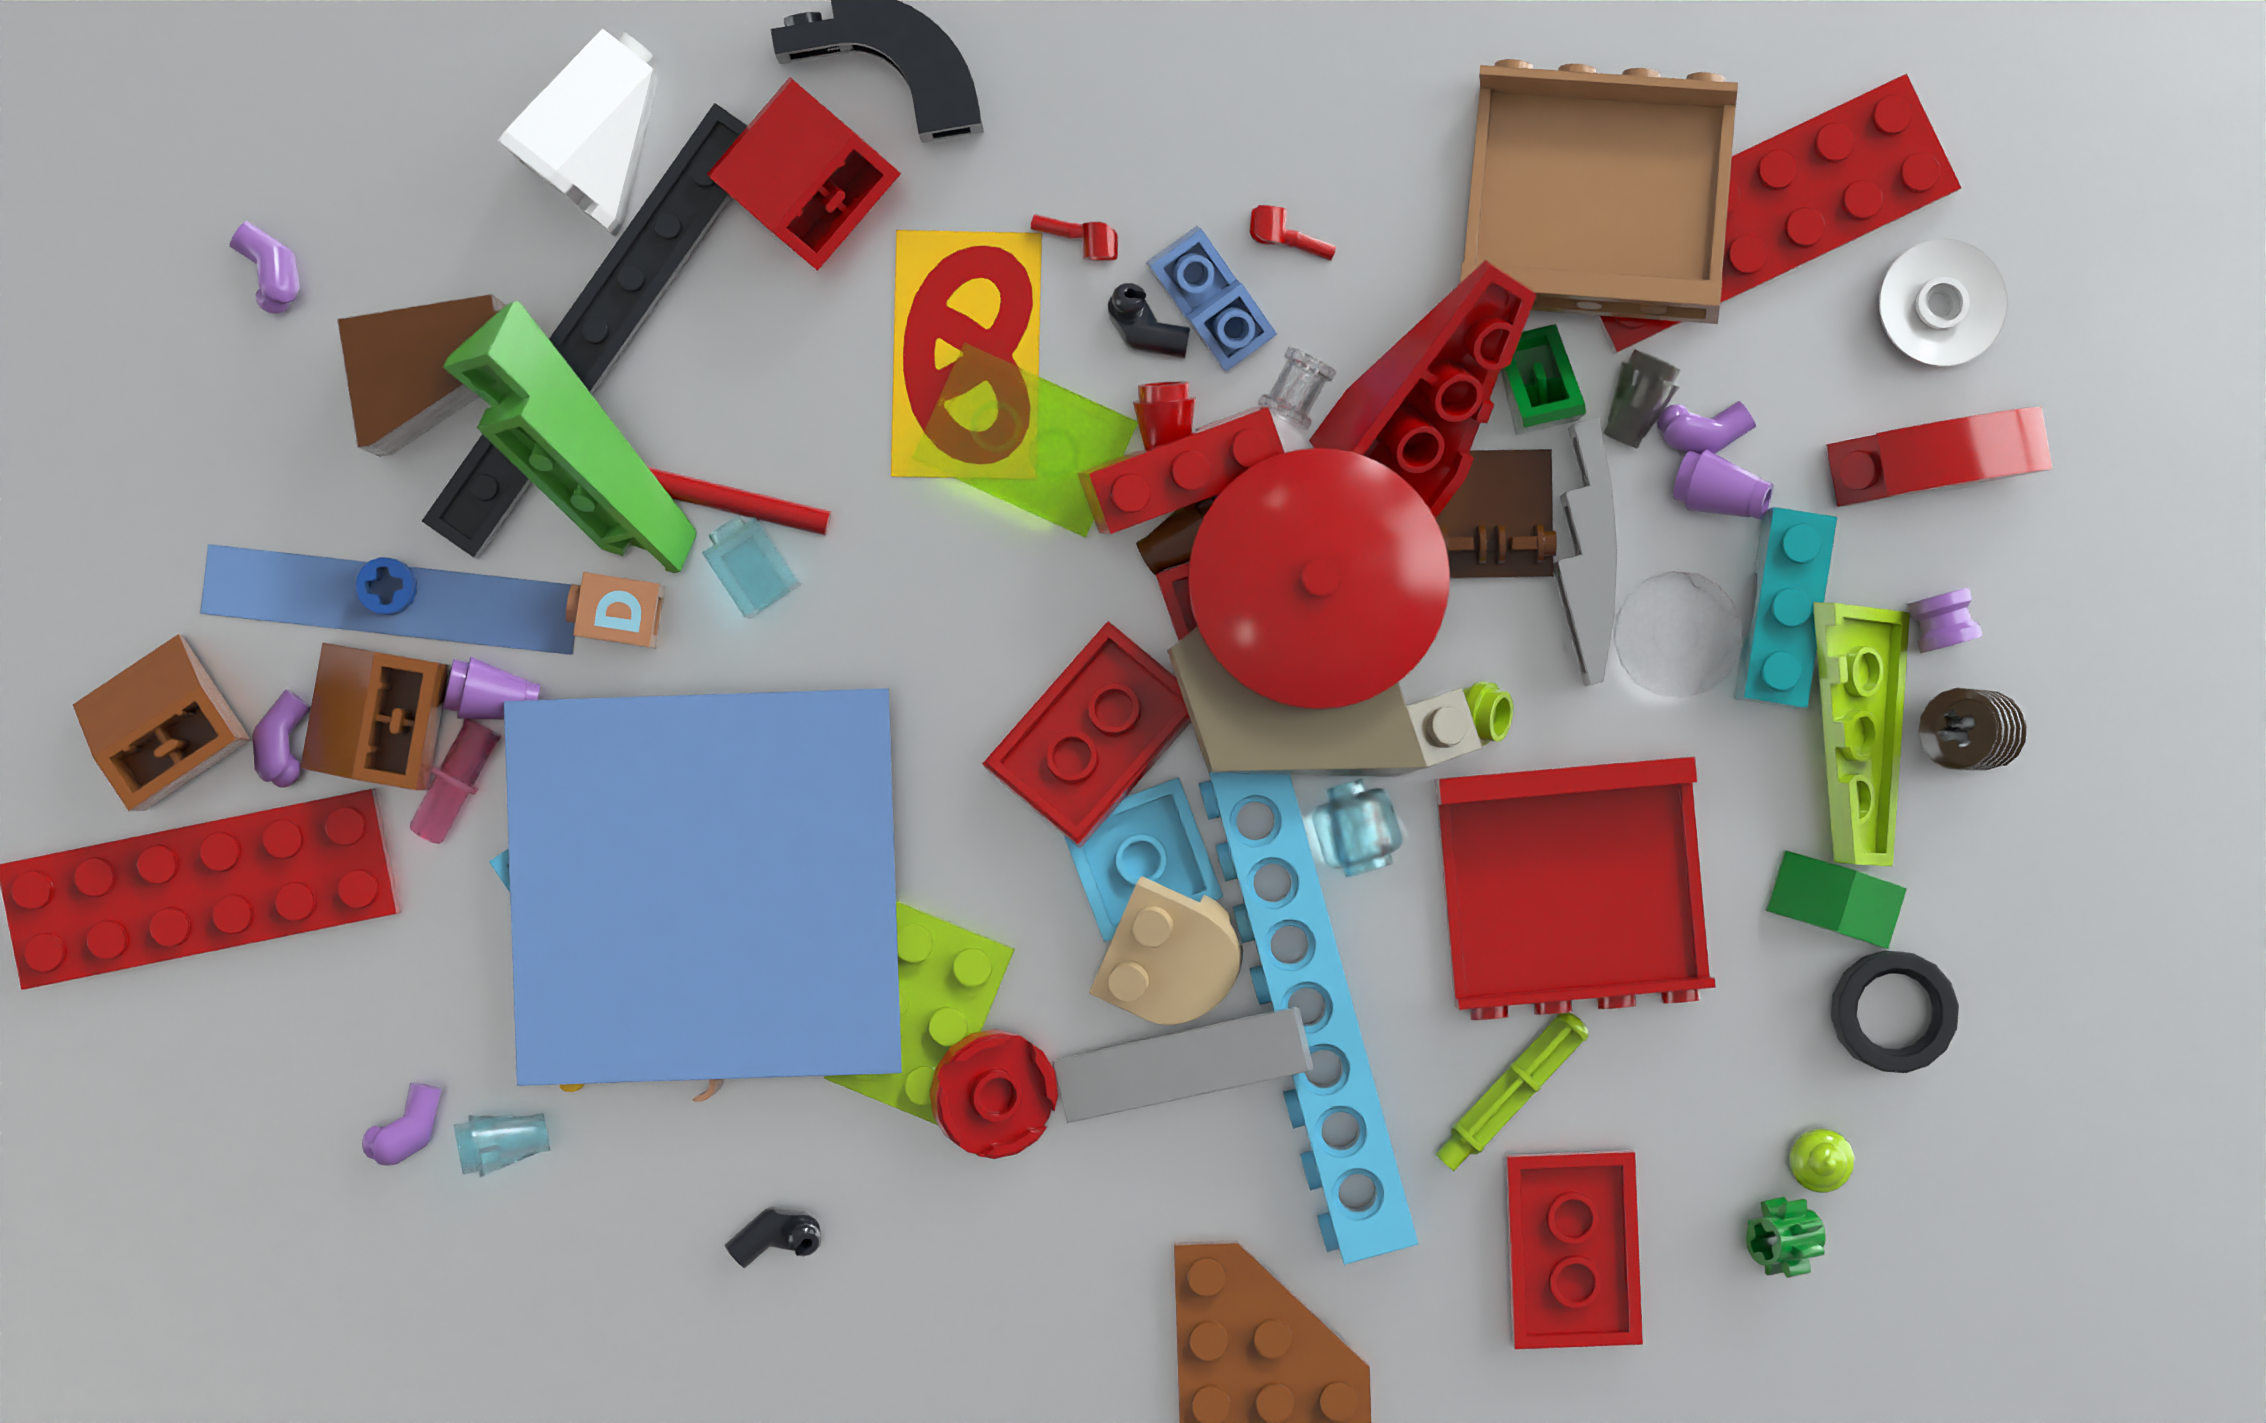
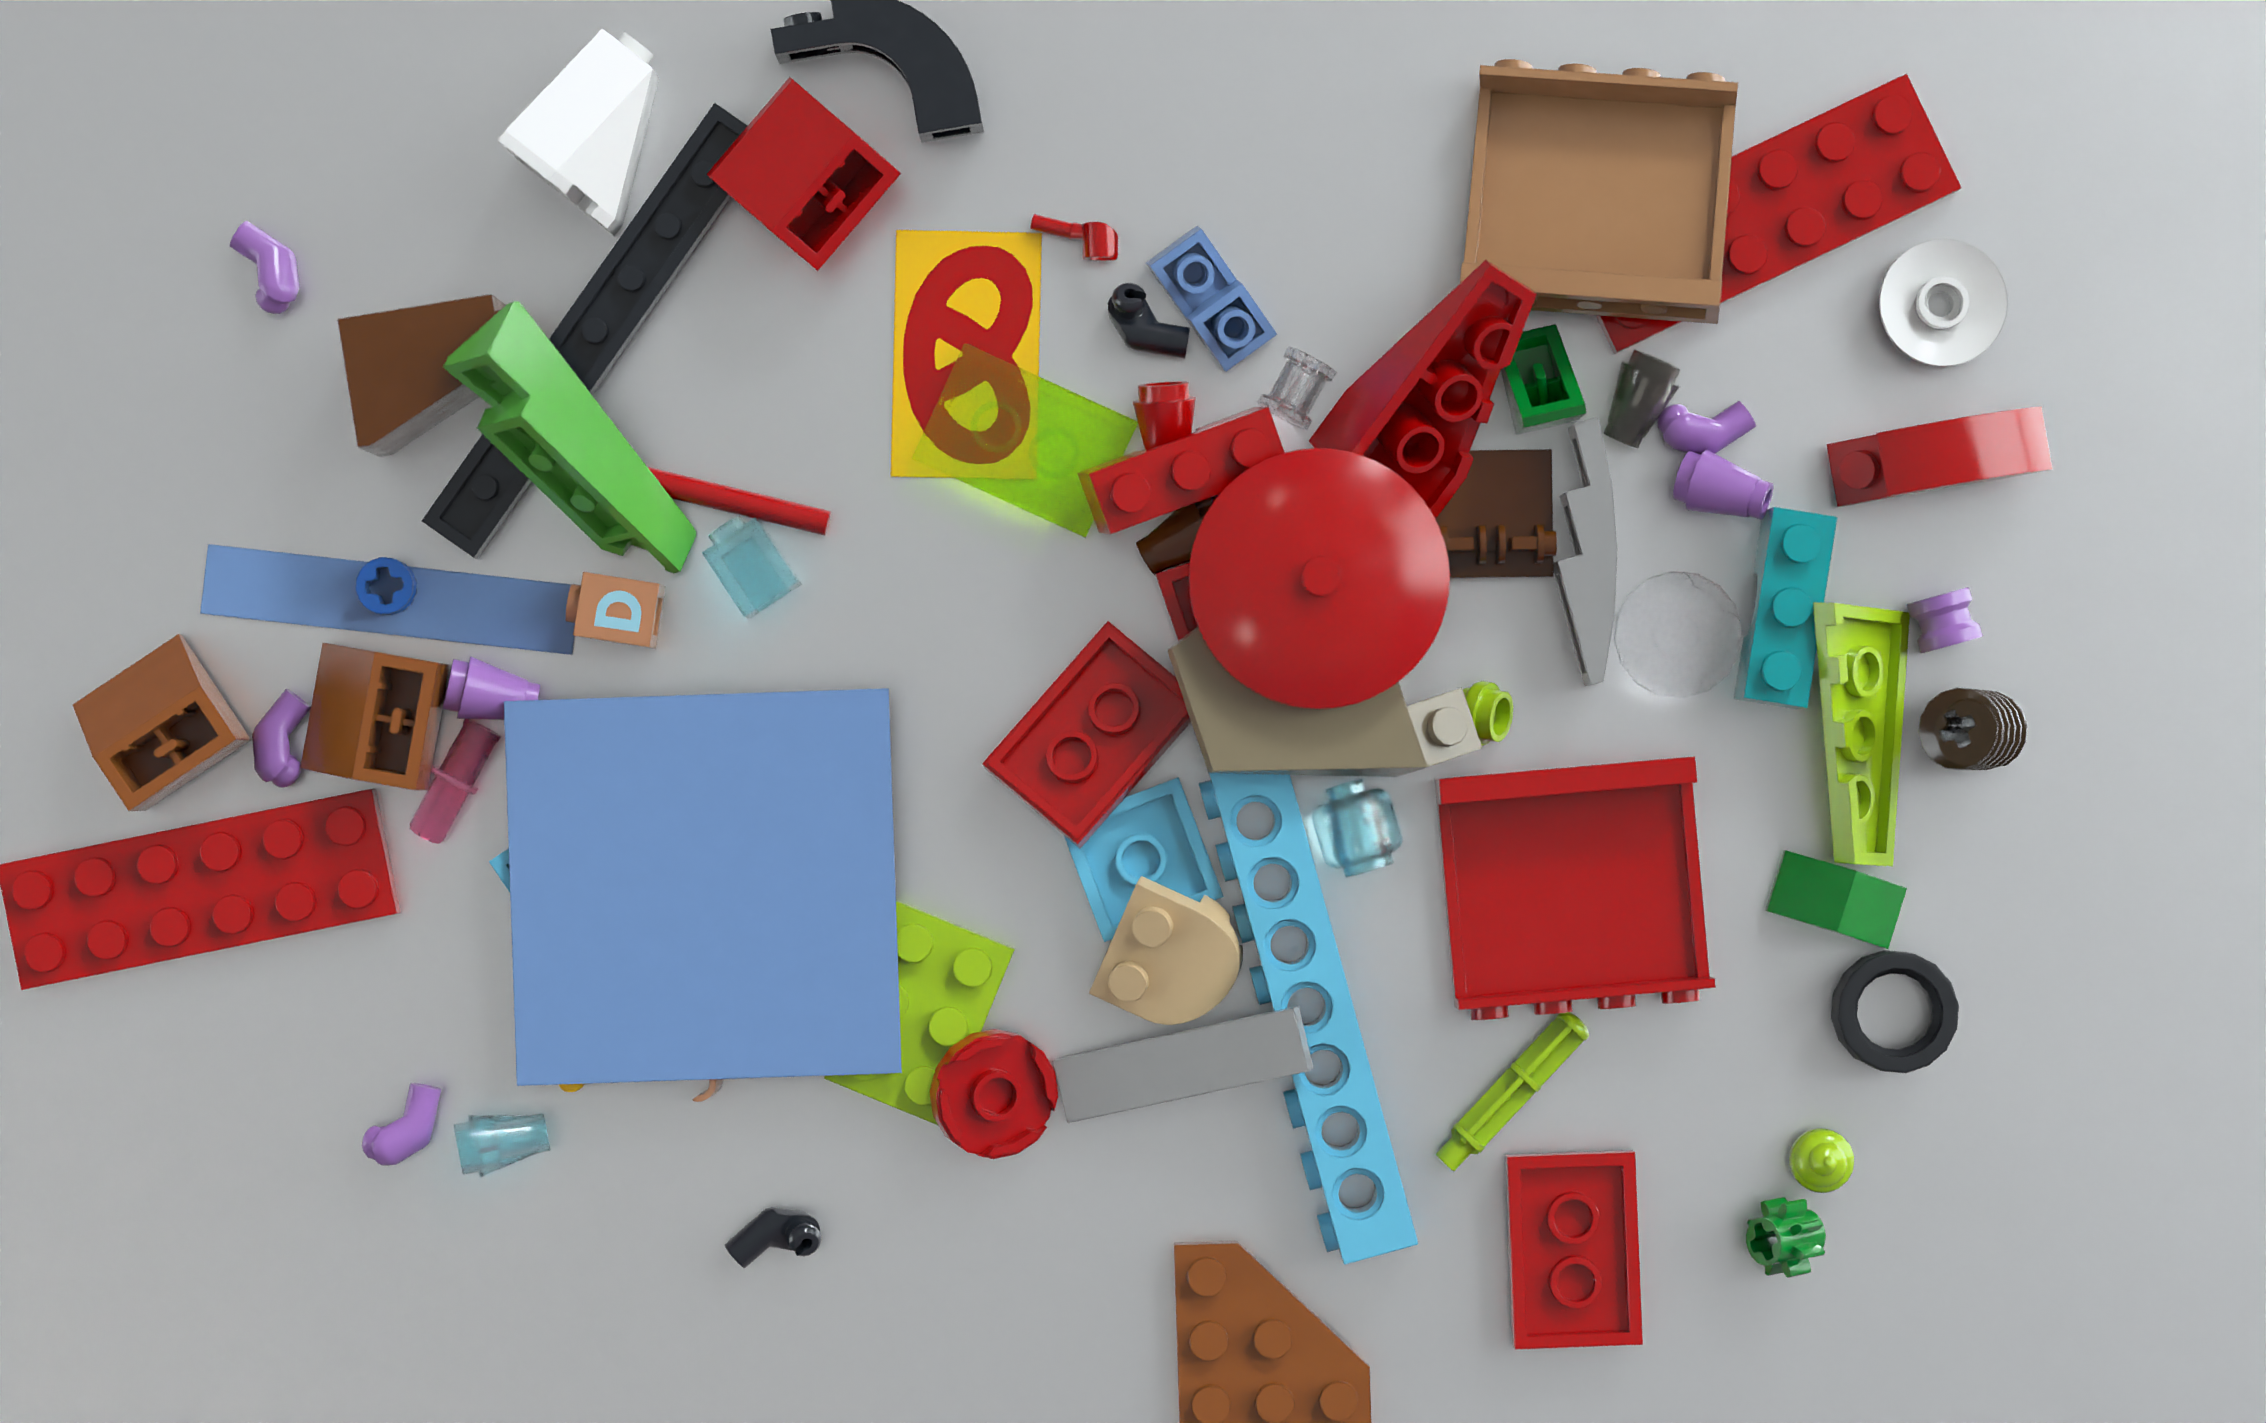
red hand [1250,205,1336,261] -> none

